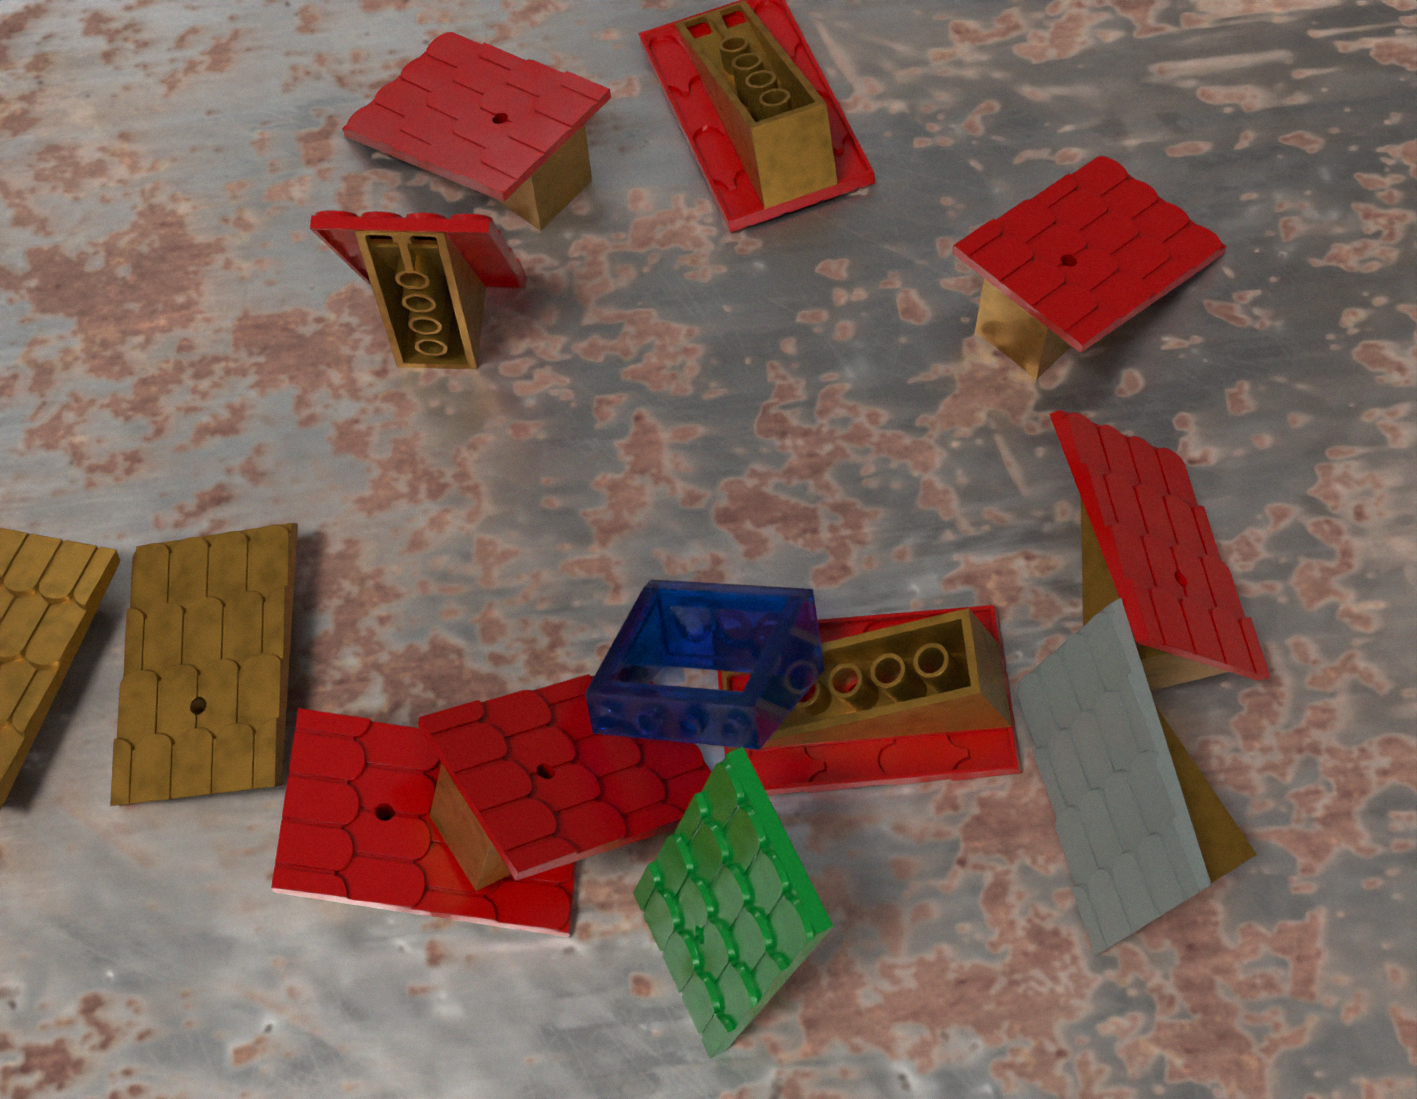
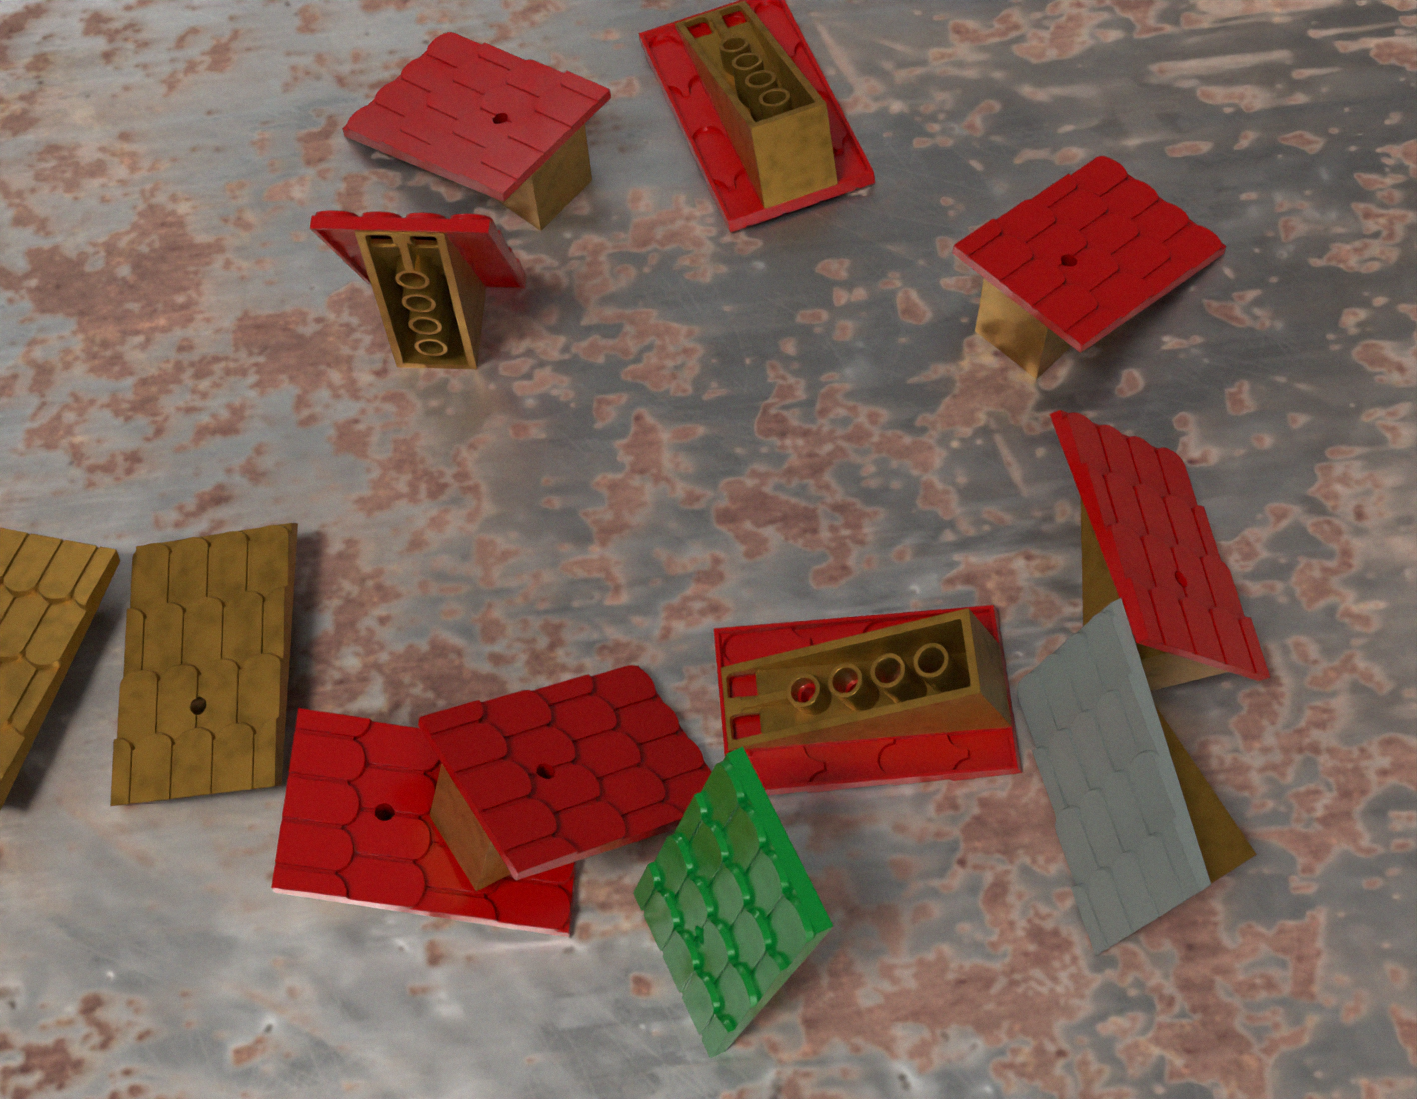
clear blue windscreen [585,579,825,750] -> none

